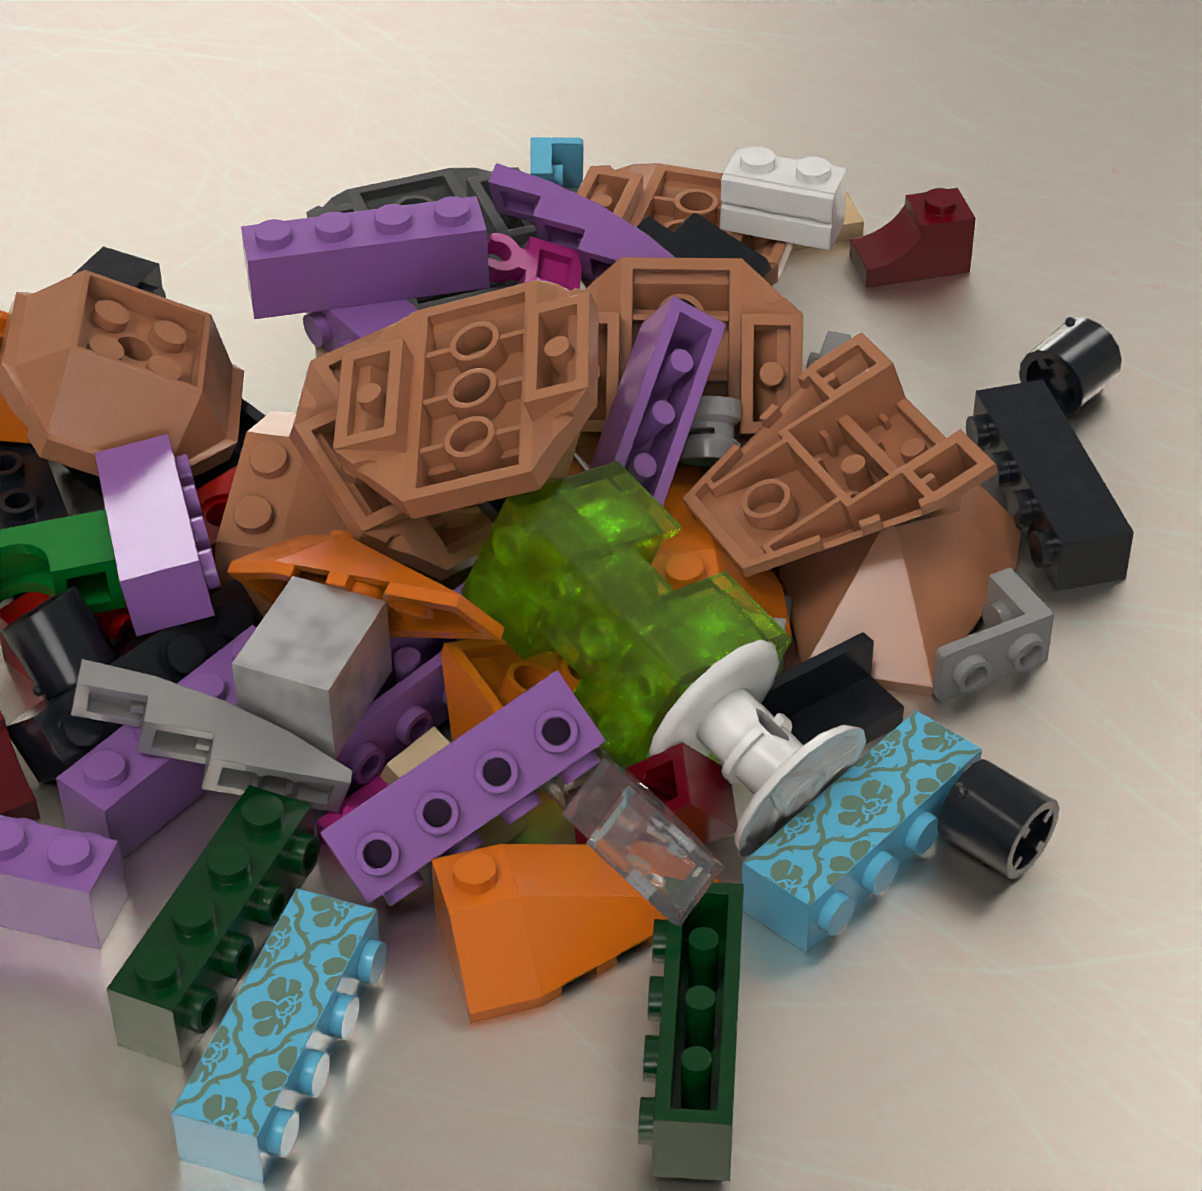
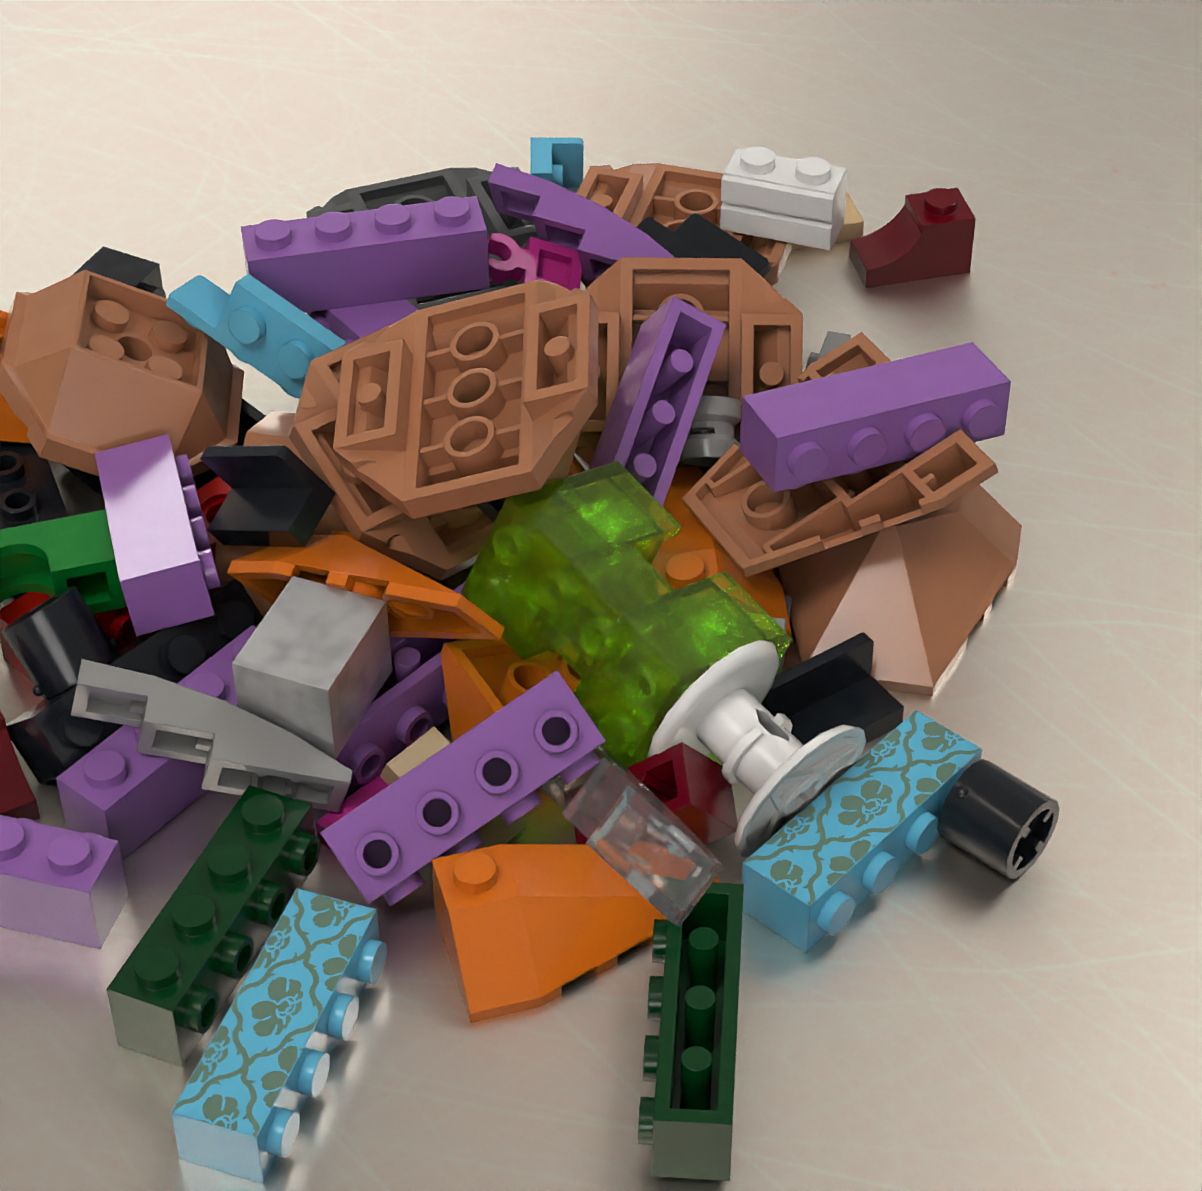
light grey bracket [932,567,1054,702] -> none
black brick [966,380,1134,591] -> none
black piece [1019,317,1122,417] -> none
none -> medium azure bracket [166,274,347,399]
none -> black panel [200,445,336,547]
none -> medium lavender brick [740,342,1011,492]

